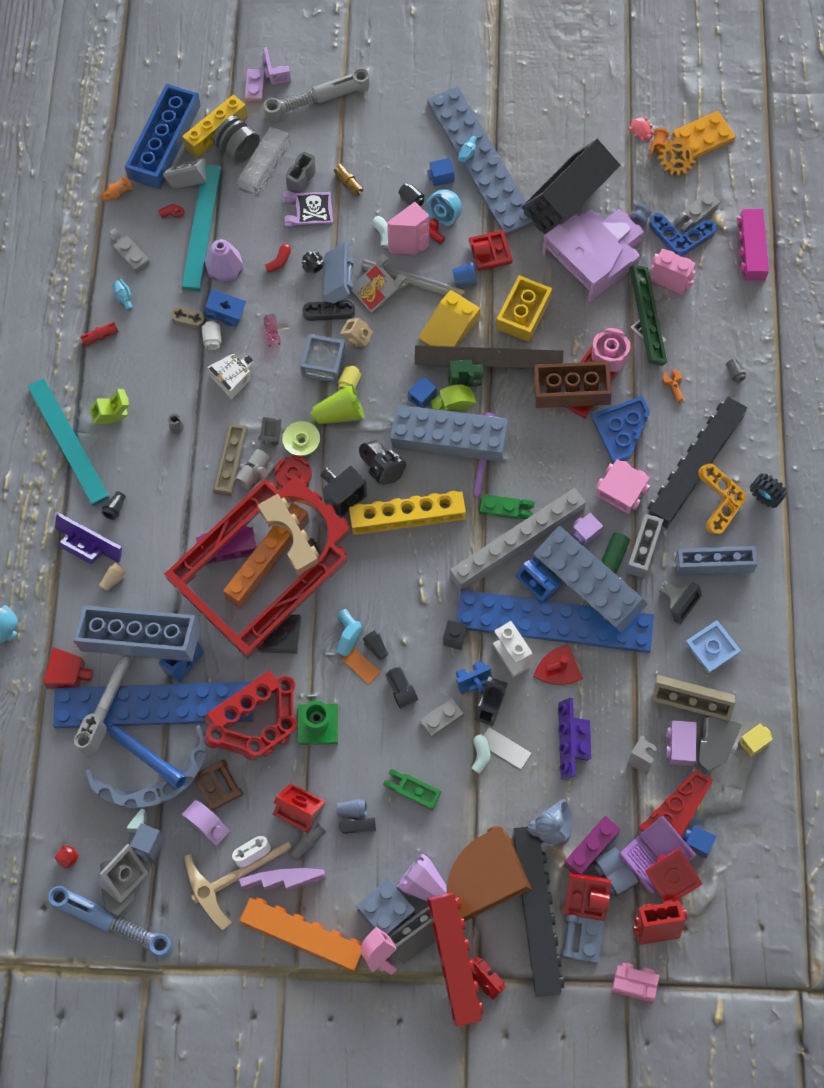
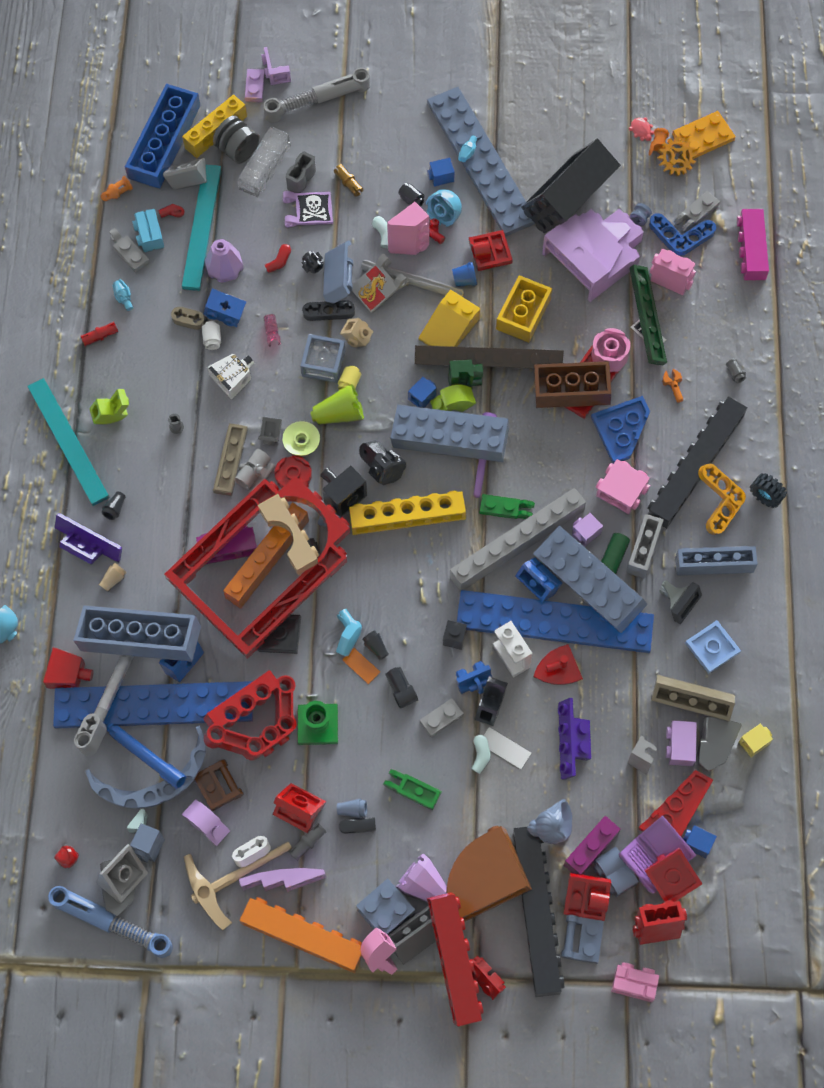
none -> medium azure brick [132,209,164,252]

